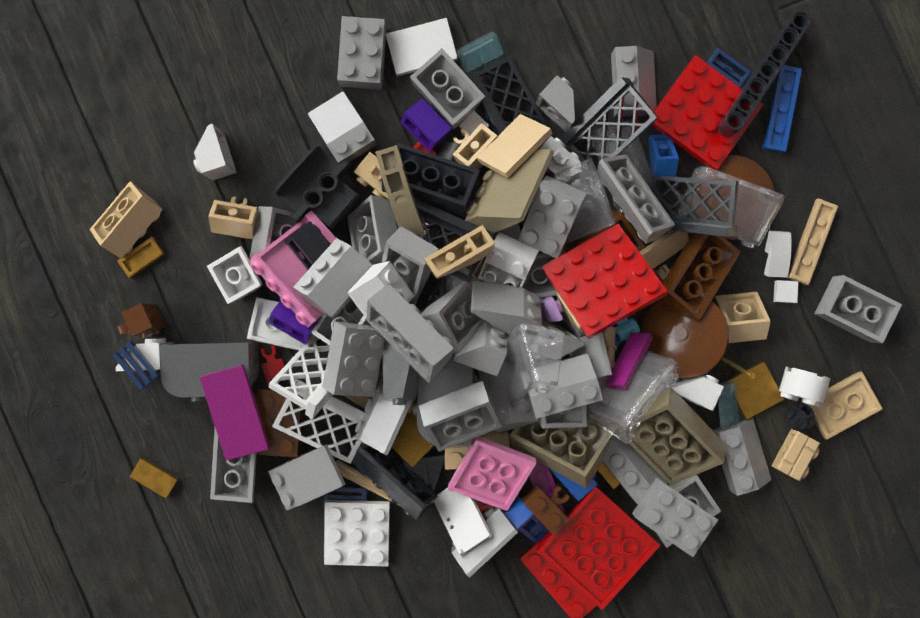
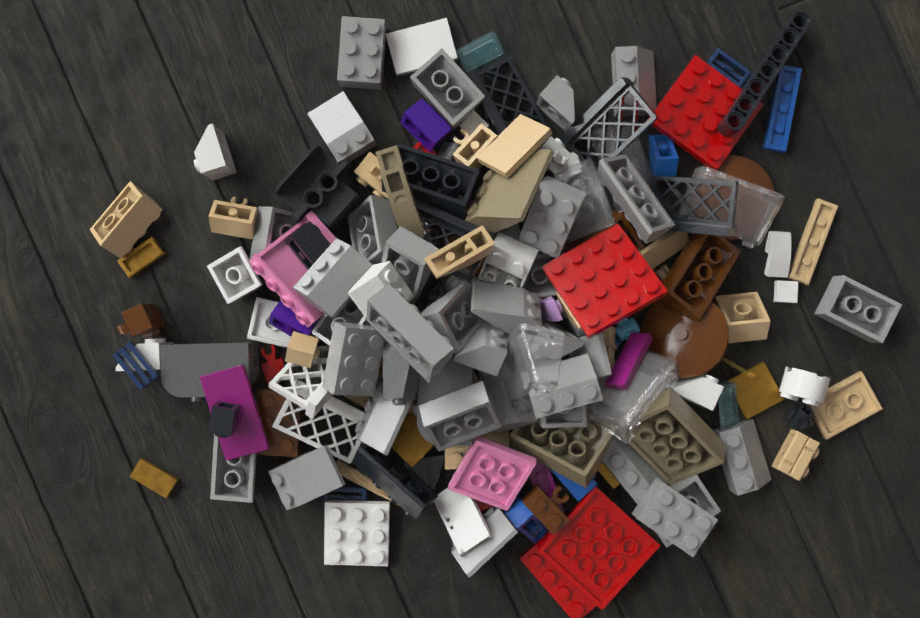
none -> black brick [208,401,240,438]
none -> tan brick [285,331,321,368]

